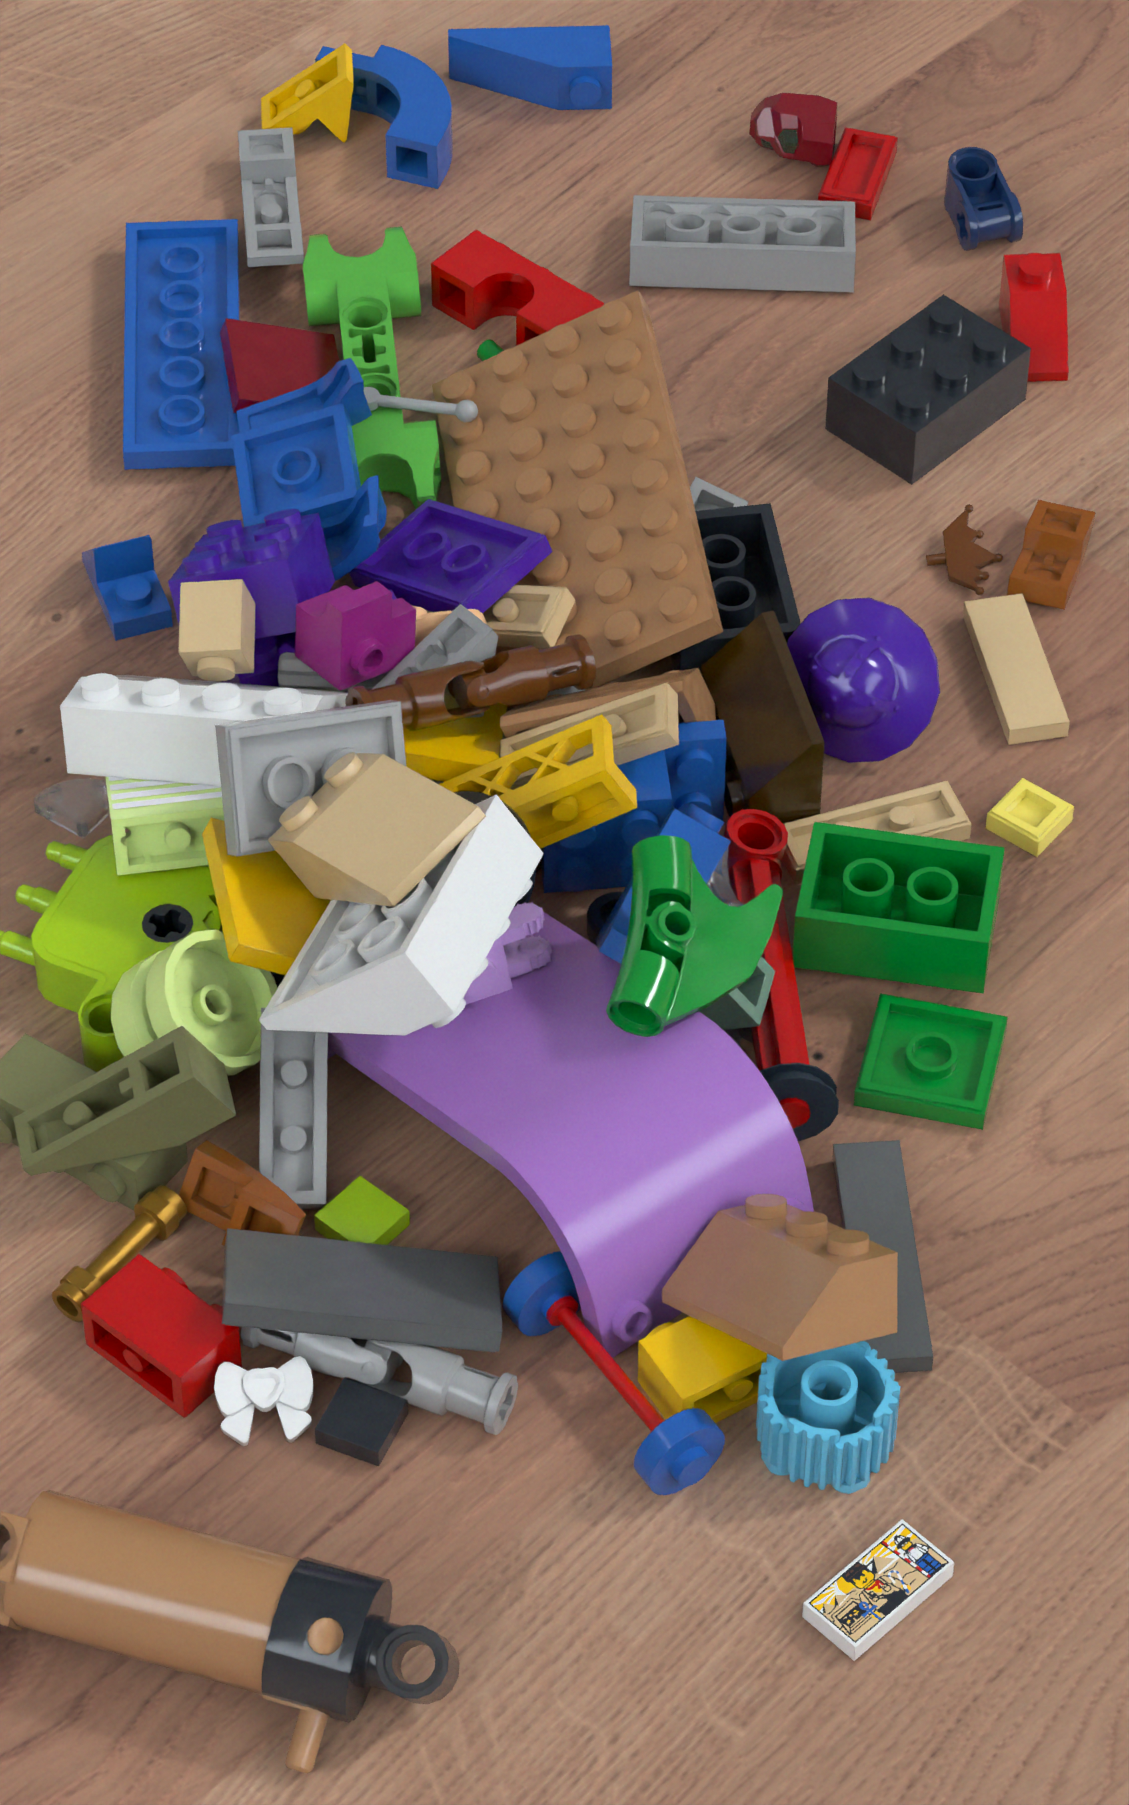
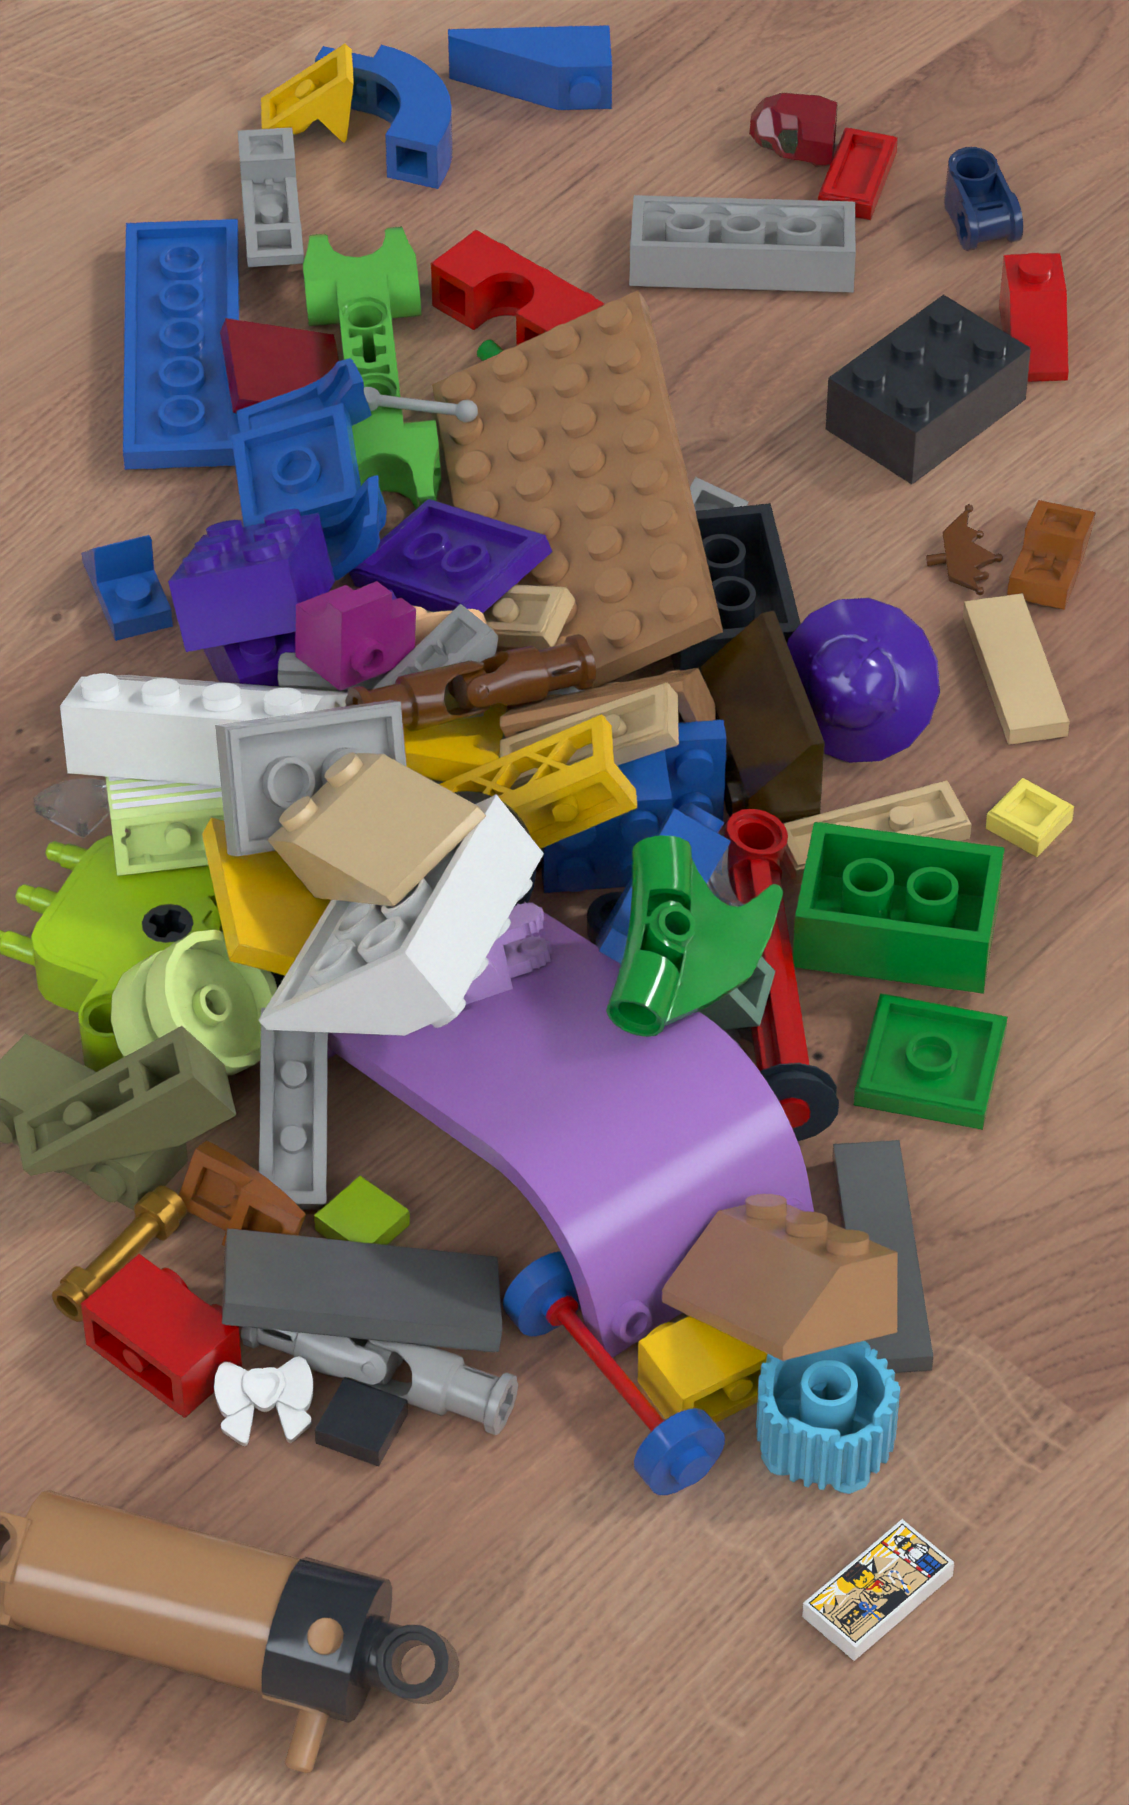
tan brick [179,579,255,682] -> none

